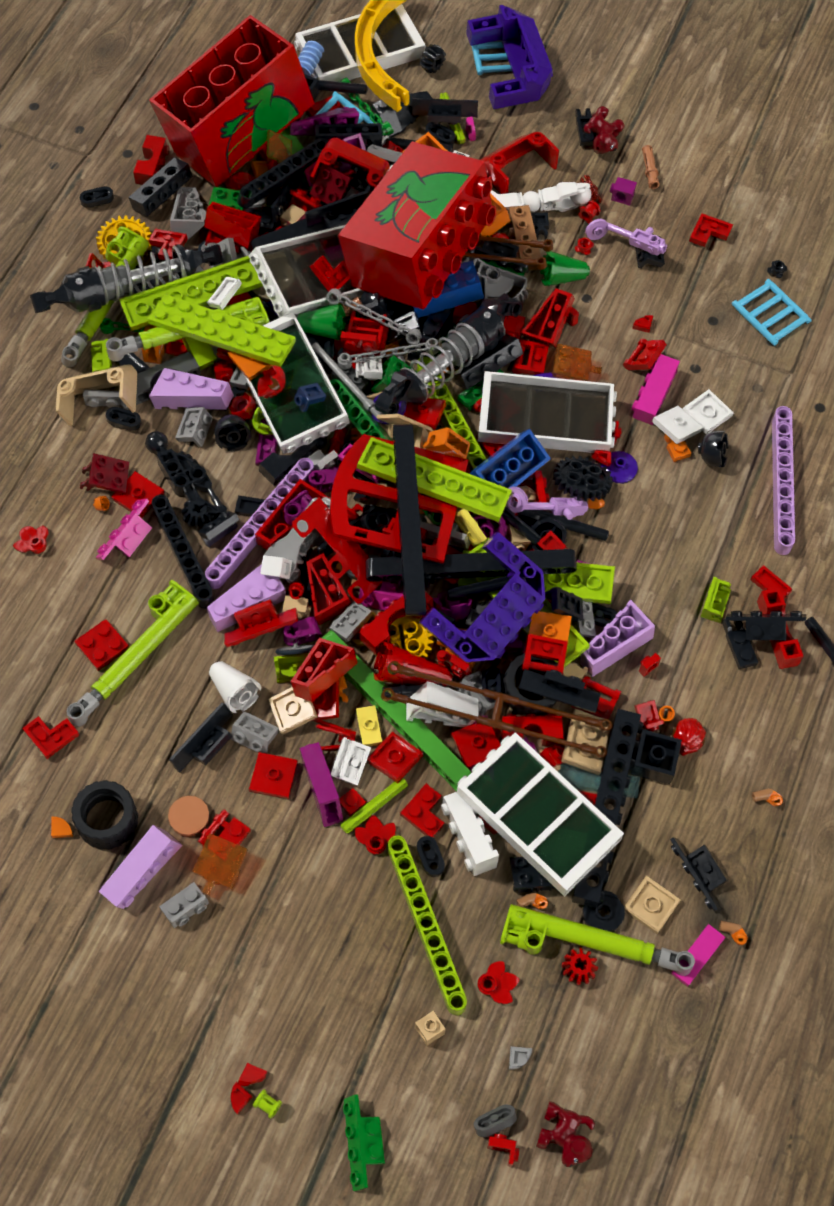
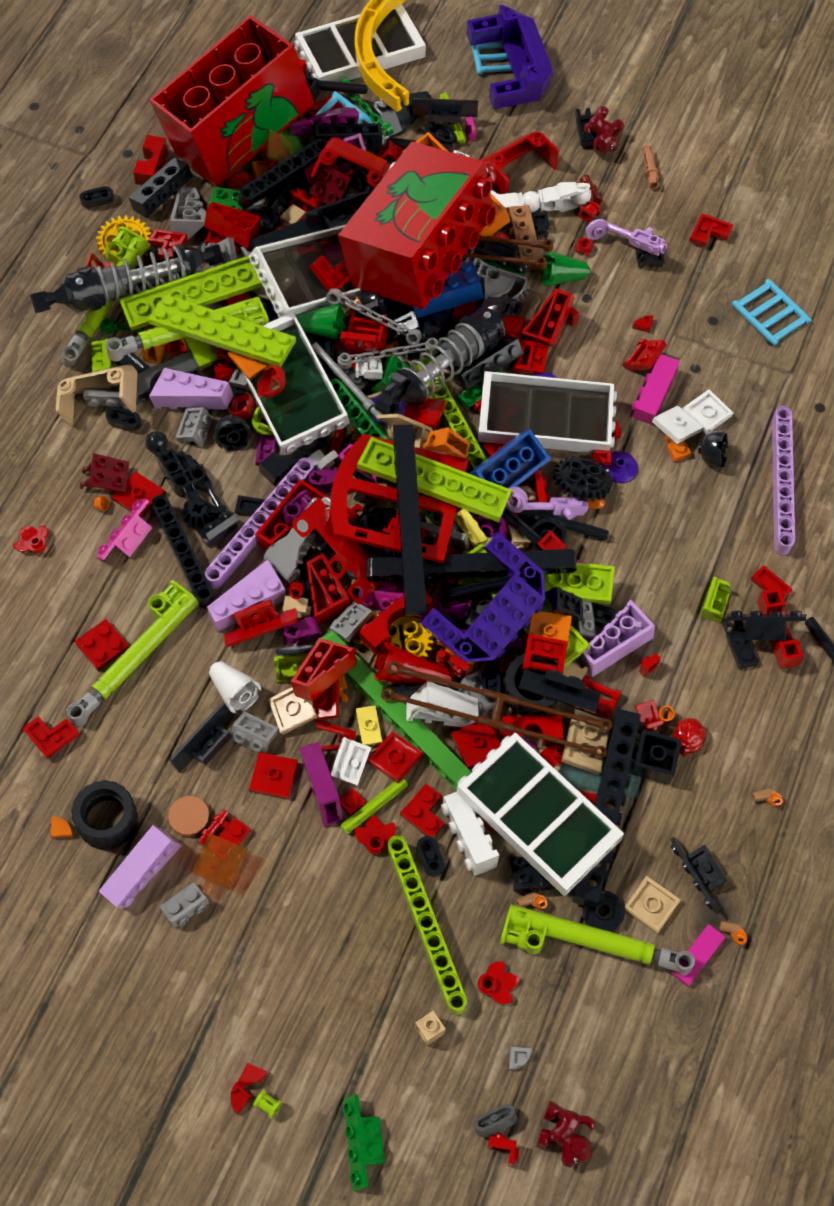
white tile [207,277,242,310] -> none
white panel [260,555,293,579] -> none
dark blue bracket [294,383,326,412] -> none
light blue piece [298,41,324,76] -> none
light grey tile [367,144,402,162] -> none
black gear [420,44,446,73] -> none
clear orange plate [552,344,602,381] -> none
red gear [562,948,598,985] -> none
magenta brick [610,177,637,206] -> none
black plate [767,260,787,278] -> none

